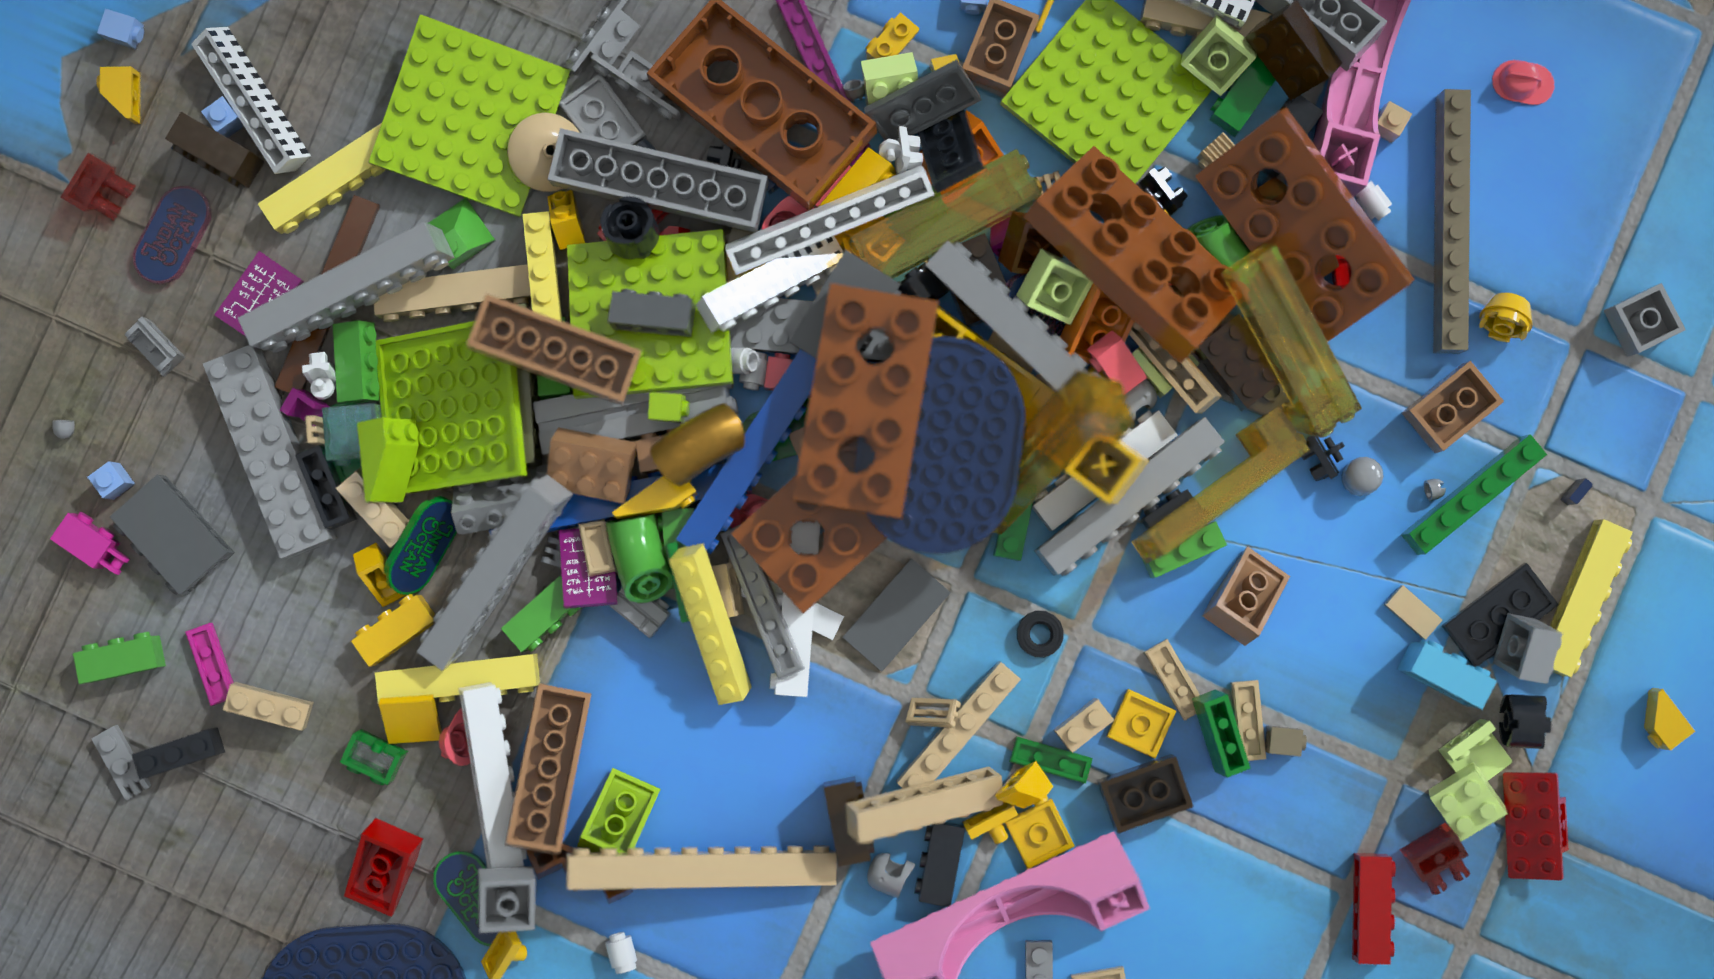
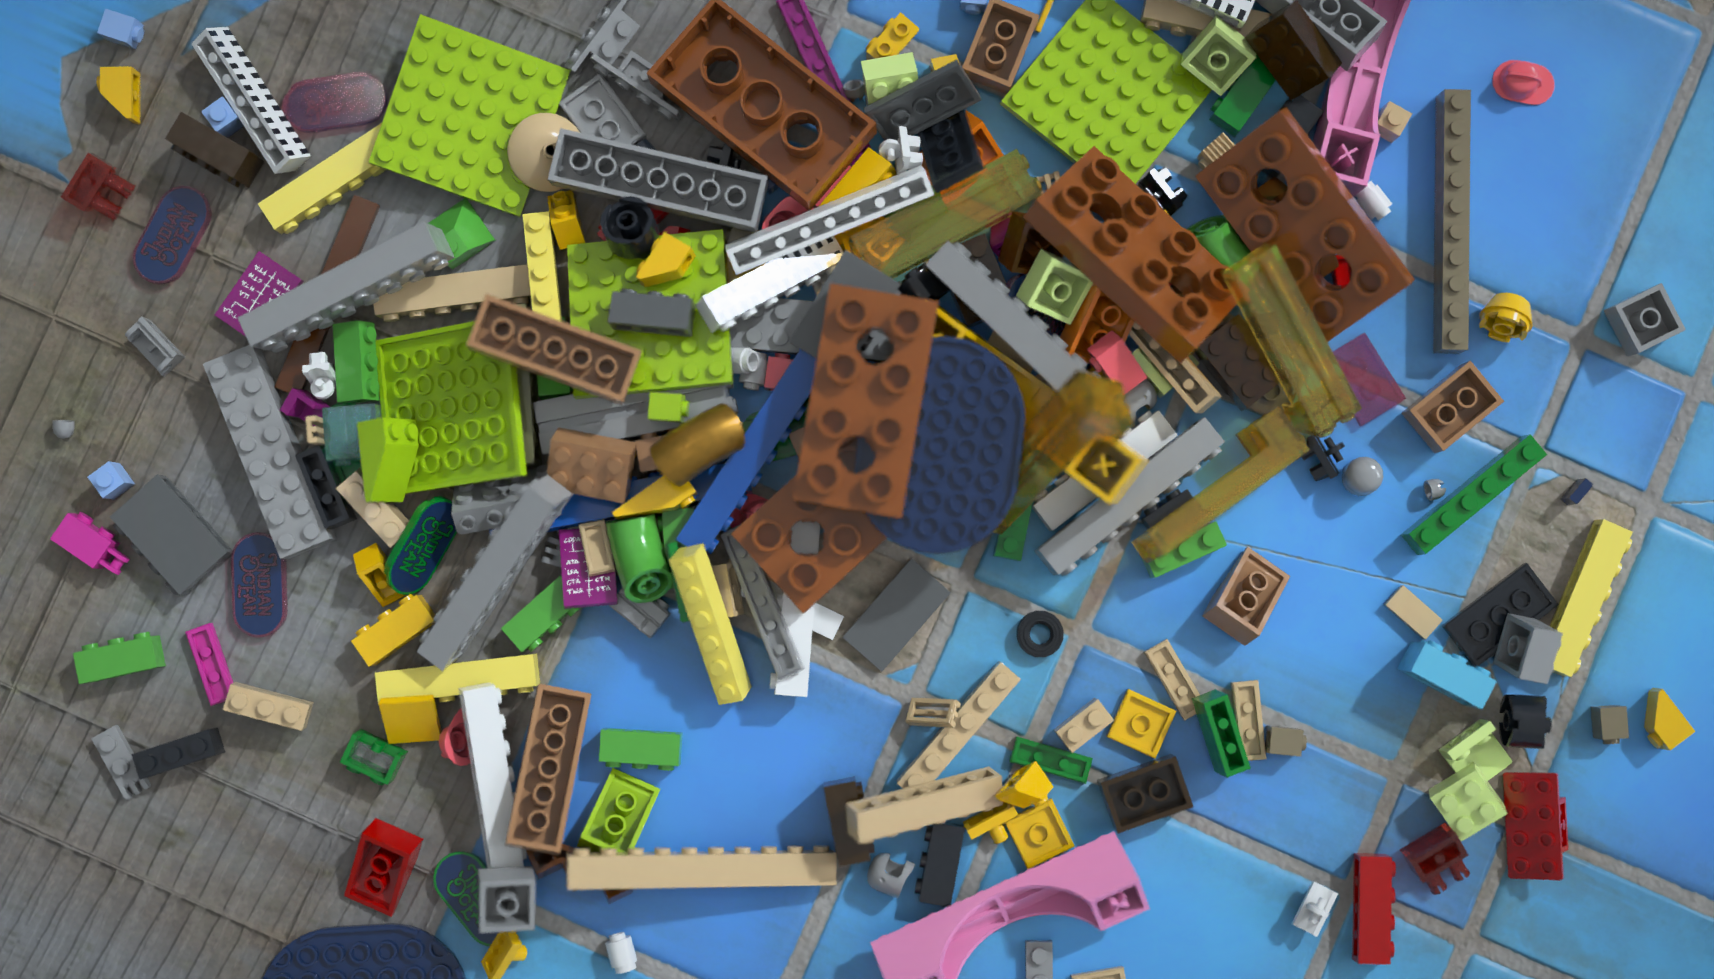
none -> tile [231,532,288,637]
none -> clear pink tile [282,72,388,133]
none -> bright green brick [599,728,683,771]
none -> yellow slope [636,232,696,287]
none -> white hips [1292,881,1338,937]
none -> clear pink tile [1319,332,1406,426]
none -> dark tan brick [1591,705,1629,744]

